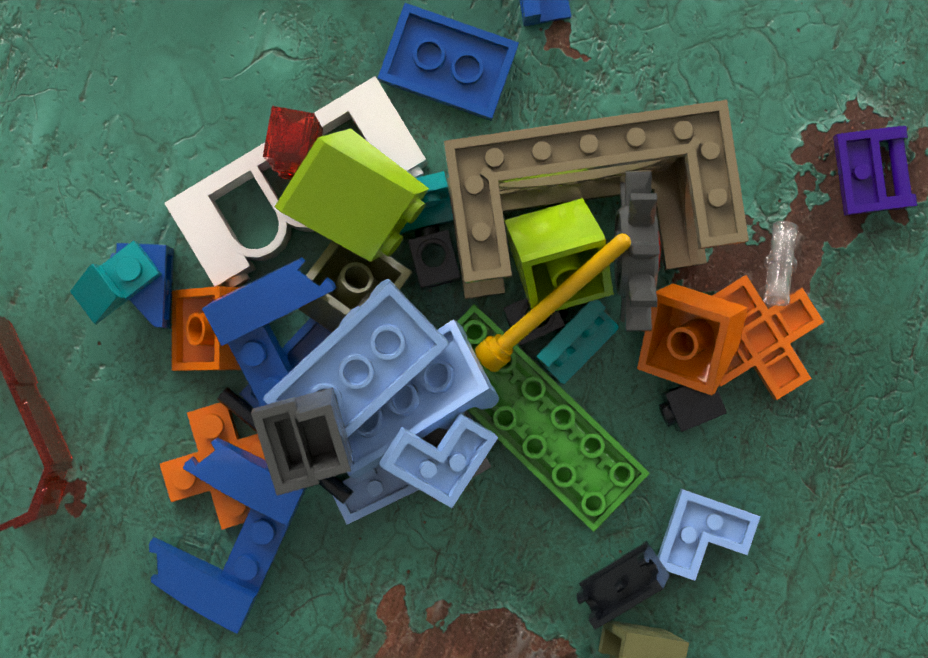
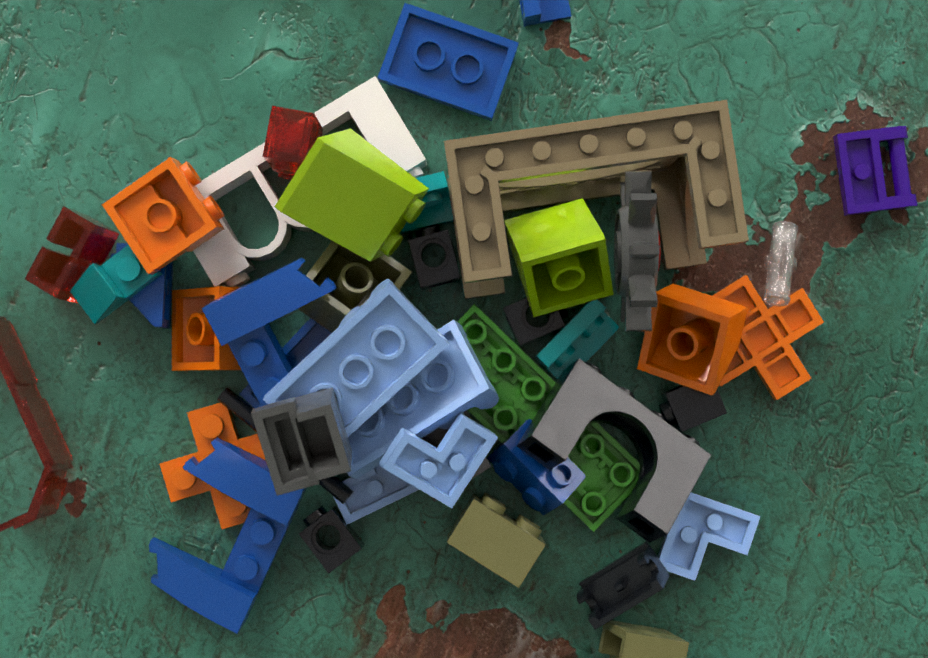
yellow piece [475,234,631,372] -> none
none -> clear red piece [25,206,119,304]
none -> orange plate [102,157,224,275]
none -> black brick [299,506,364,574]
none -> olive brick [447,492,546,588]
none -> blue bracket [487,419,586,516]
none -> arch [517,358,711,543]

